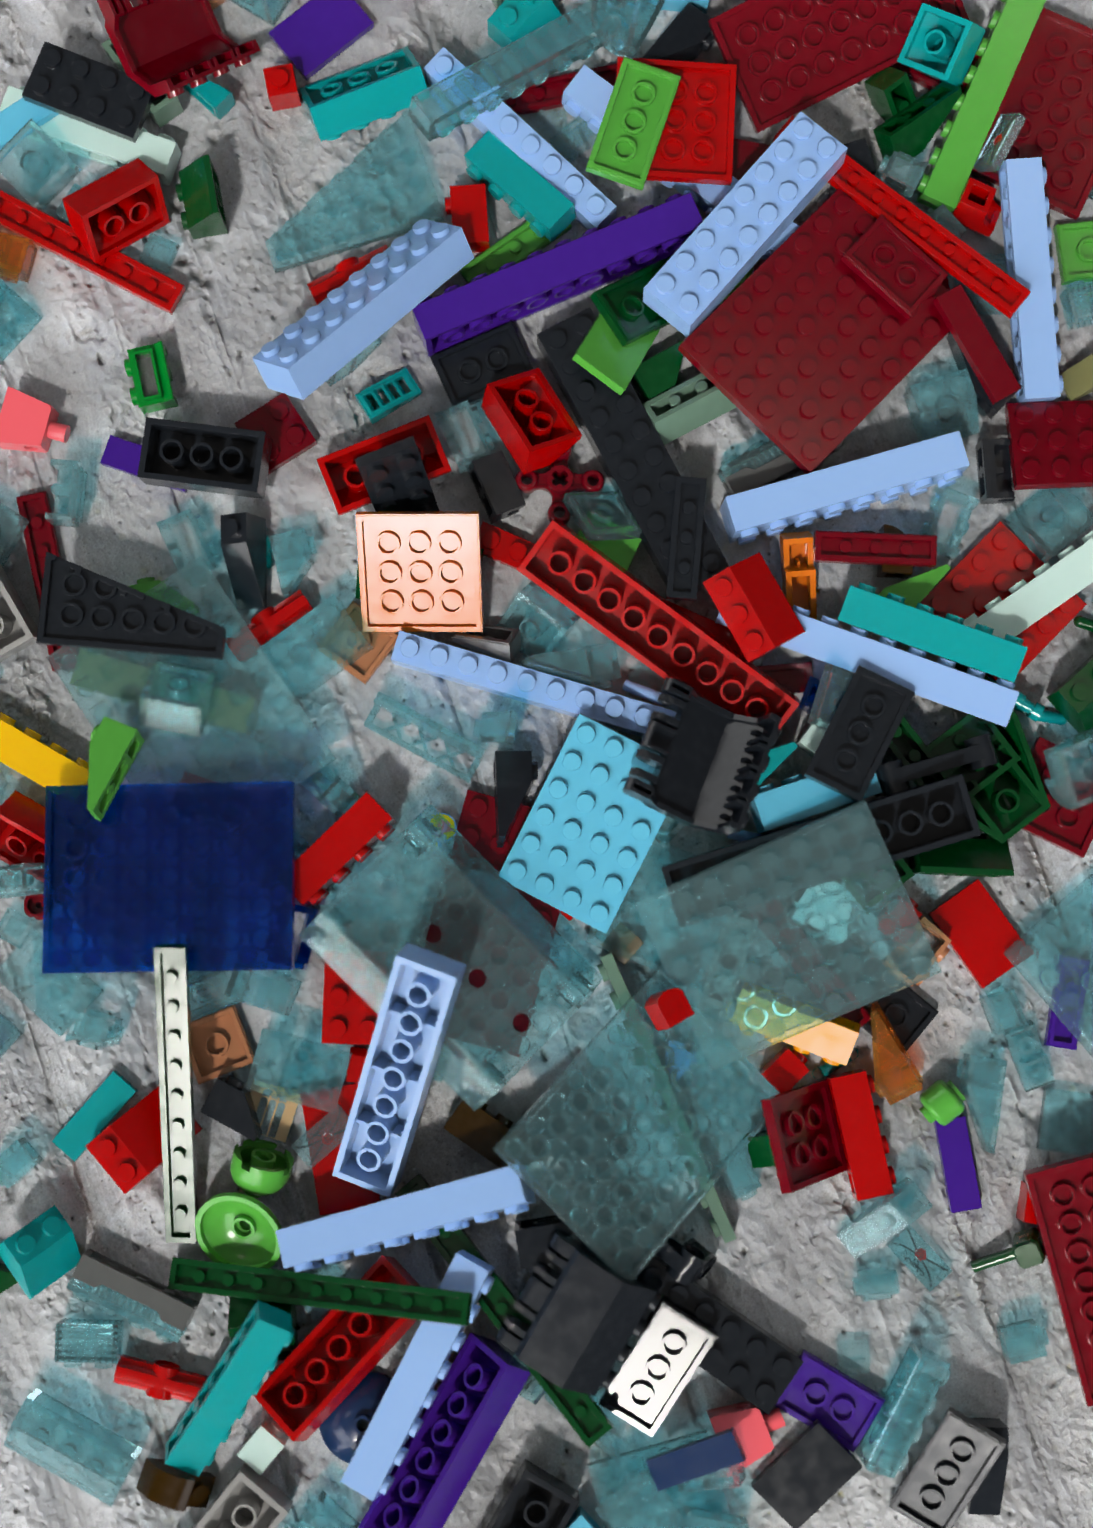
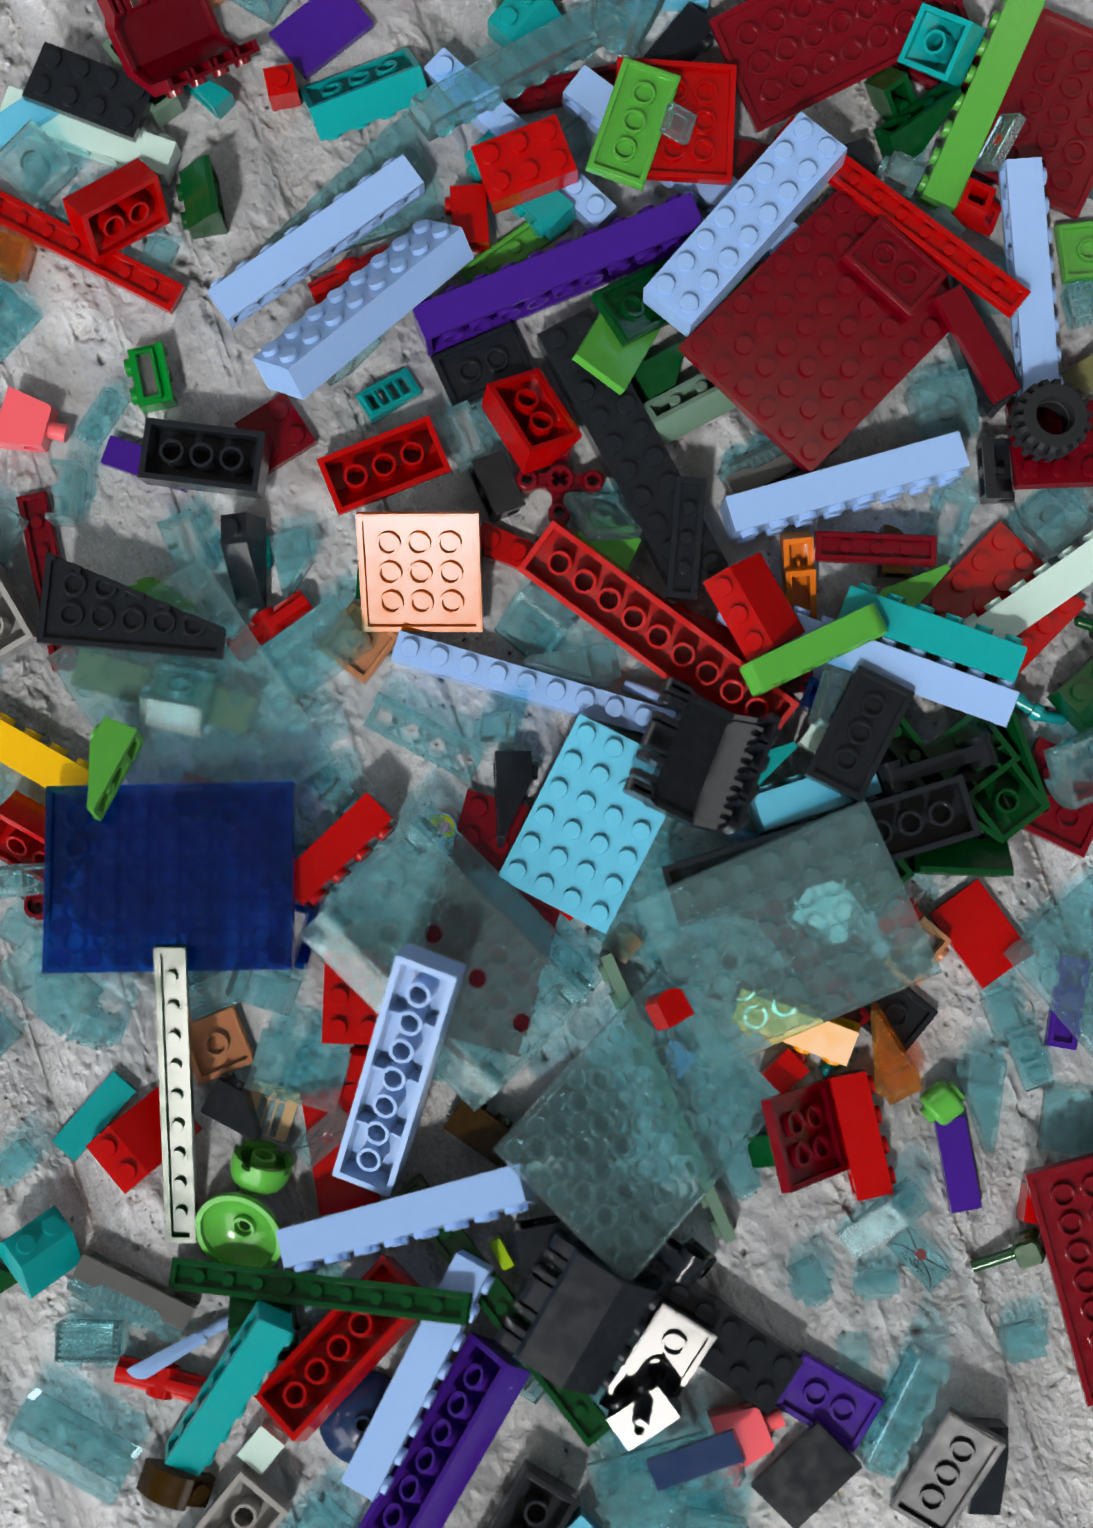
black plate [355,436,439,512] -> none
flat silver slope [453,624,521,663] -> none
none -> clear light blue hinge [72,386,130,451]
none -> light blue piece [127,1314,228,1379]
none -> light blue brick [207,154,426,329]
none -> red brick [471,114,578,214]
none -> lime tile [489,1233,515,1271]
none -> brick [607,1374,682,1451]
none -> clear light blue tile [659,102,697,145]
none -> bright green beam [739,603,889,697]
none -> clear light blue brick [786,1254,834,1307]
none -> black tyre [1006,378,1092,462]

